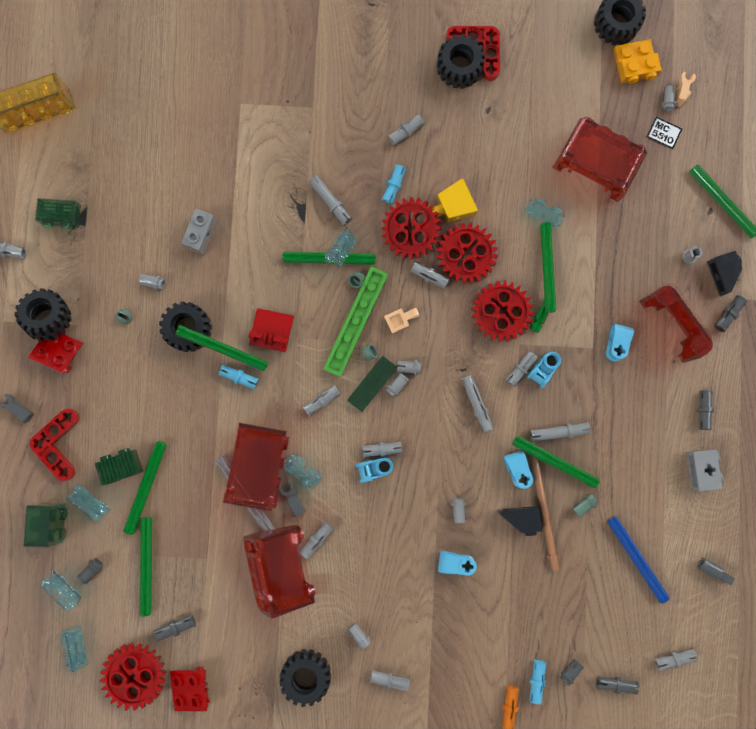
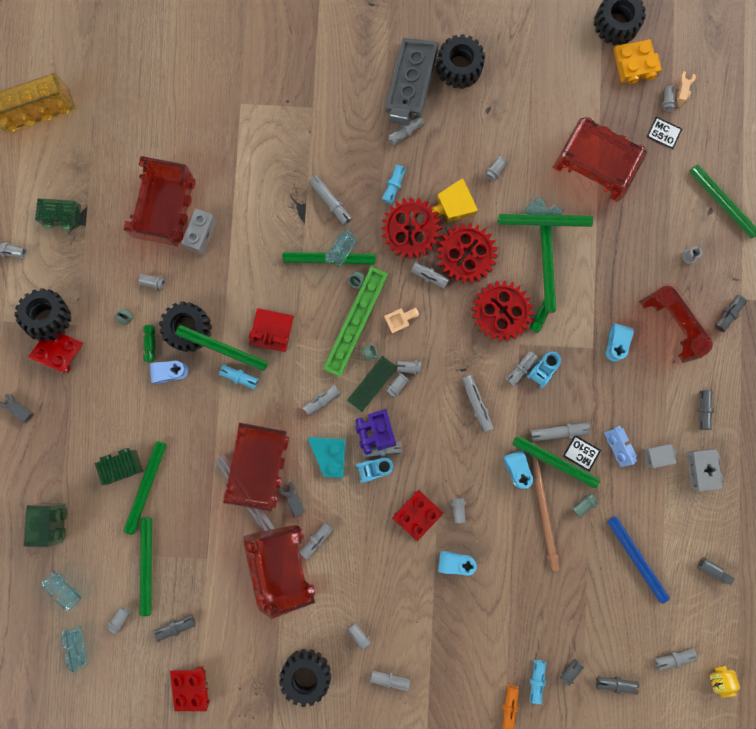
red beam [29,409,79,481] -> none
clear light blue hinge [67,484,110,522] -> none
dark grey pin [77,558,103,584] -> none
red gear [100,642,167,711] -> none
clear light blue hinge [283,453,322,490] -> none
red beam [446,26,500,81] -> none
black slope [498,506,542,536] -> none
black slope [707,251,743,297] -> none
none -> light grey pin [107,606,131,634]
none -> clear red windscreen [123,156,196,246]
none -> green axle [143,325,155,362]
none -> light blue piece [149,361,189,384]
none -> teal wing [308,437,346,478]
none -> dark purple plate [355,409,397,455]
none -> dark grey hinge [385,38,439,125]
none -> red hinge [392,489,444,542]
none -> light grey pin [485,156,508,181]
none -> green axle [497,214,593,227]
none -> sticker [563,436,601,472]
none -> light blue hinge [604,425,637,467]
none -> light grey brick [643,444,677,468]
none -> yellow head [709,666,740,698]

